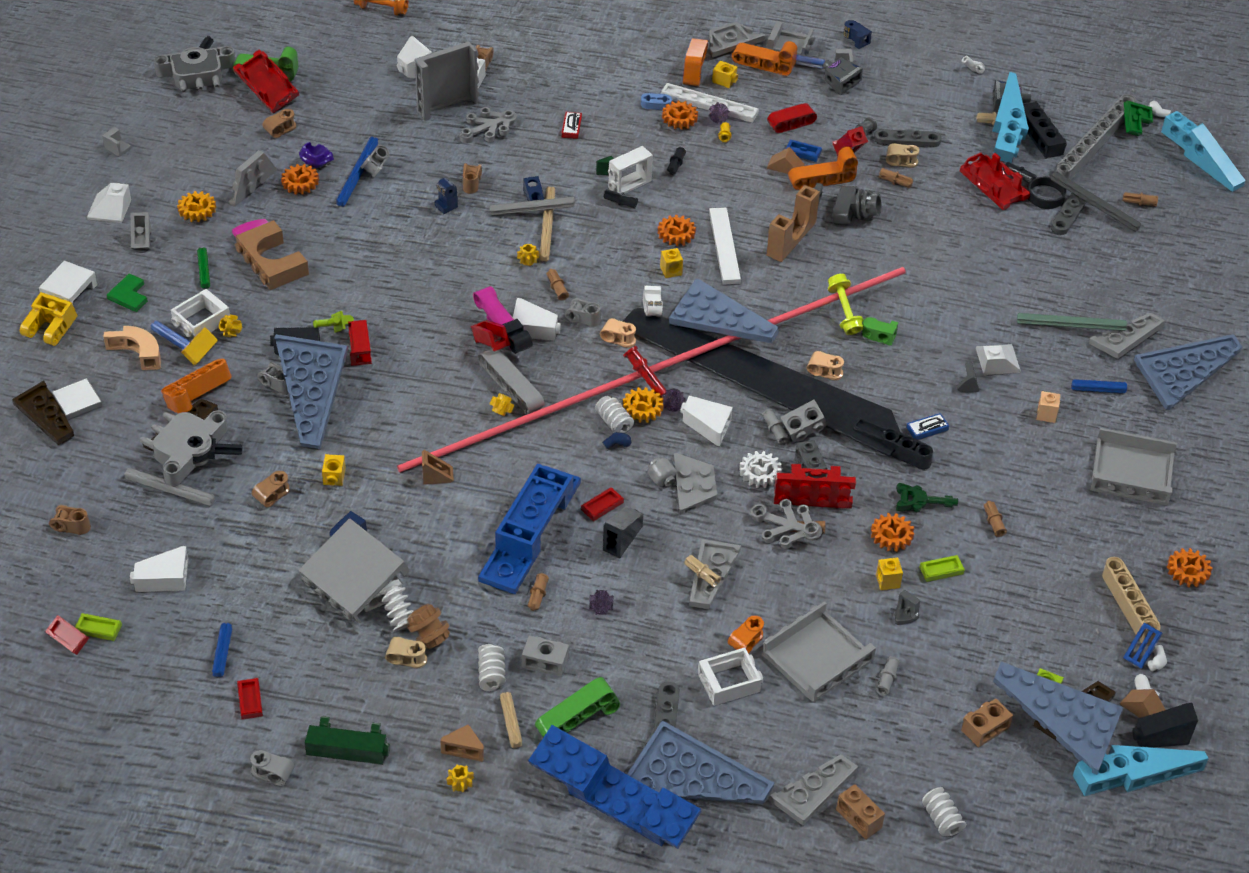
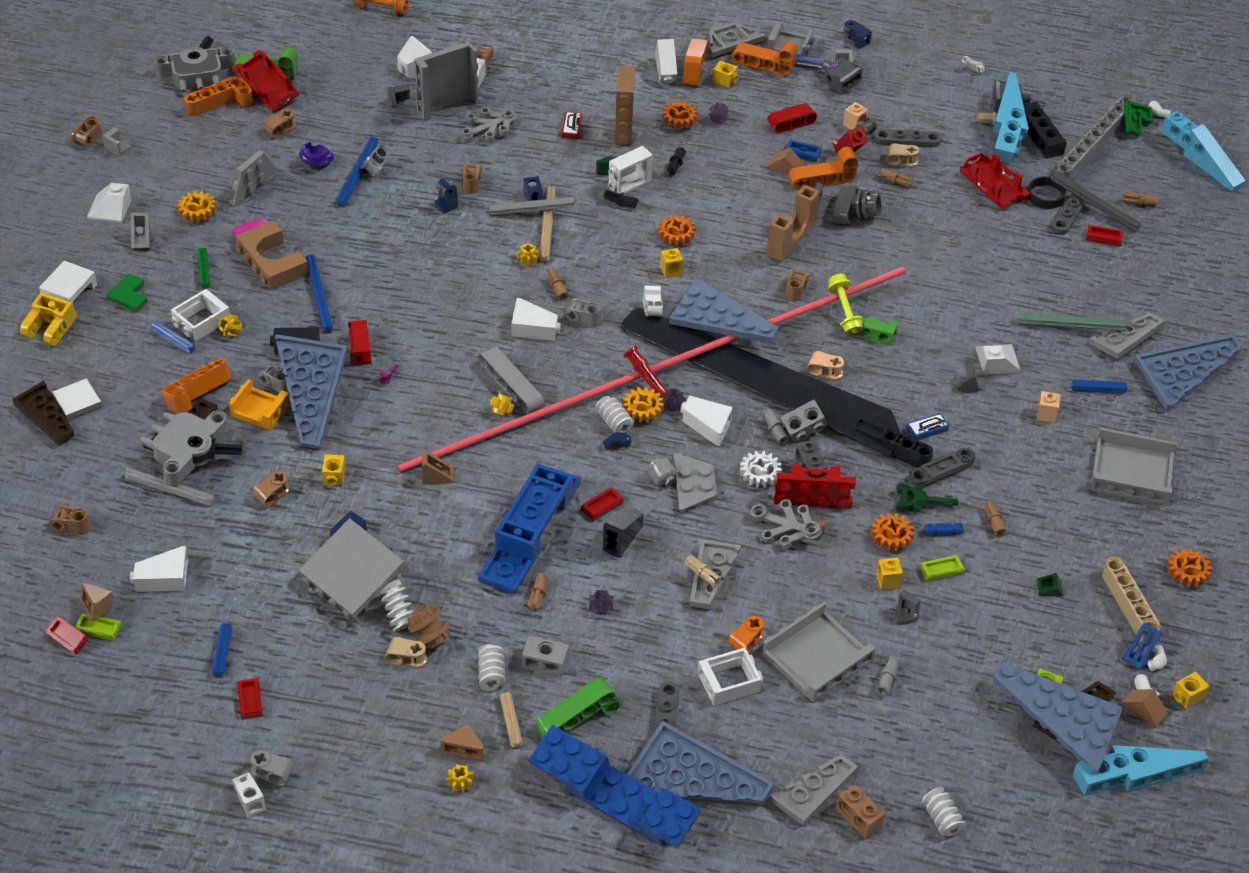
light nougat arch [103,326,161,370] -> none
yellow tile [181,327,218,365] -> none
orange gear [281,164,319,195] -> none
dark green brick [305,716,390,765] -> none
lime arm [313,311,354,333] -> none
red window [471,320,510,352] -> none
piece [473,286,533,354] -> none
light nougat piece [600,318,636,348] -> none
medium blue beam [641,93,672,110] -> none
white tile [661,83,759,123] -> none
white tile [709,208,741,285] -> none
yellow pin [718,122,732,142] -> none
medium nougat brick [961,698,1013,748] -> none
black axle [1003,162,1037,183] -> none
black slope [1132,702,1198,748] -> none
none -> medium nougat piece [71,116,102,148]
none -> medium nougat slope [81,583,112,621]
none -> orange beam [184,76,253,116]
none -> light orange panel [229,379,290,431]
none -> white leg [232,772,266,817]
none -> blue axle [306,254,333,333]
none -> magenta hand [379,364,399,383]
none -> dark grey tile [387,84,410,108]
none -> medium nougat arch [615,66,635,145]
none -> white slope [655,39,677,83]
none -> medium nougat piece [786,269,809,301]
none -> light nougat brick [843,102,868,129]
none -> dark grey plate [908,447,975,487]
none -> blue axle [924,523,963,536]
none -> dark green slope [1037,573,1063,597]
none -> red tile [1086,225,1123,247]
none -> yellow brick [1172,672,1210,709]

